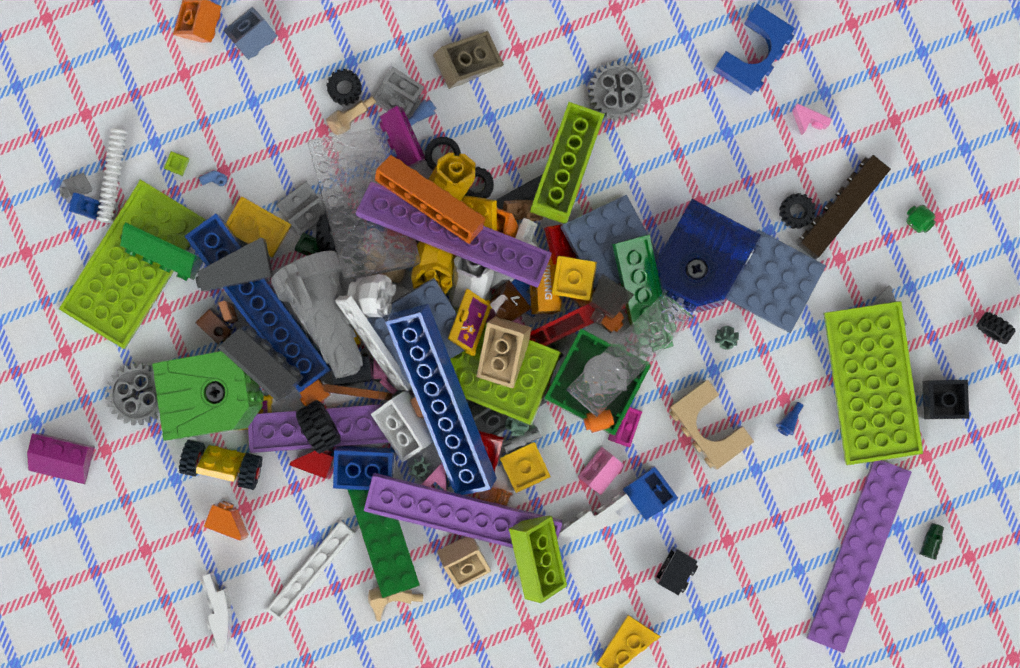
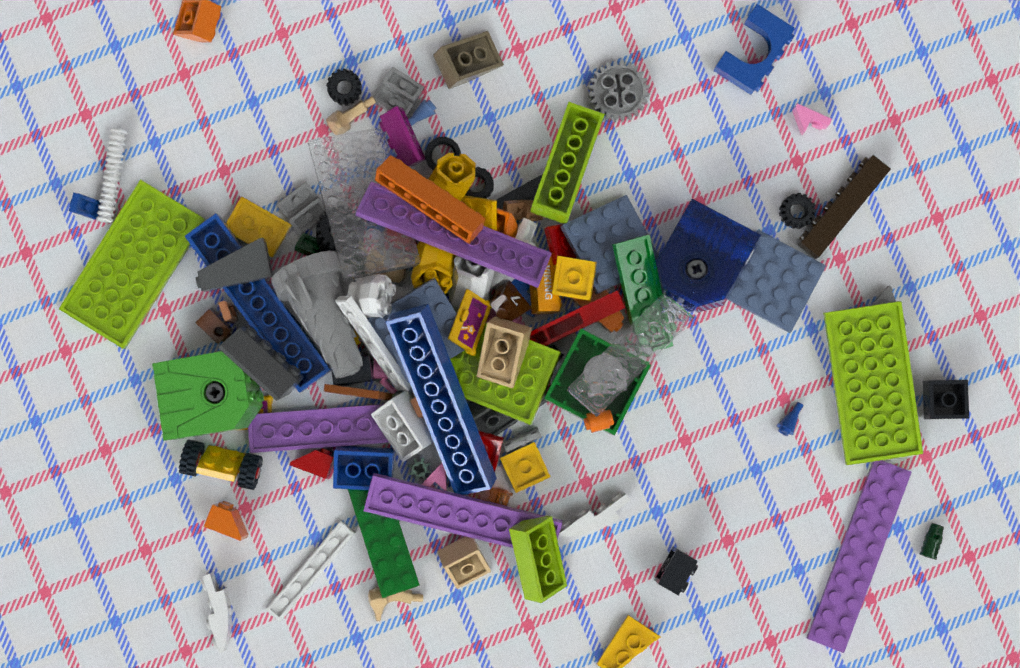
magenta slope [27,433,95,484] -> none
light grey bracket [59,173,93,204] -> none
light grey gear [105,363,160,425] -> none
green slope [120,222,203,281] -> none
lime tile [164,151,190,176] -> none
medium blue arm [199,170,228,186] -> none
sand blue slope [223,7,277,60] -> none
black tyre [296,400,341,454] -> none
orange brick [300,379,331,406] -> none
sand green gear [505,417,529,437] -> none
bright pink panel [578,447,624,495] -> none
clear smoke torso [588,274,634,325] -> none
dark pink slope [608,407,642,448] -> none
blue slope [623,466,678,520] -> none
tan arch [669,380,754,470] -> none
sand green gear [715,326,739,350] -> none
green head [906,205,936,233] -> none
black tyre [976,312,1016,344] -> none

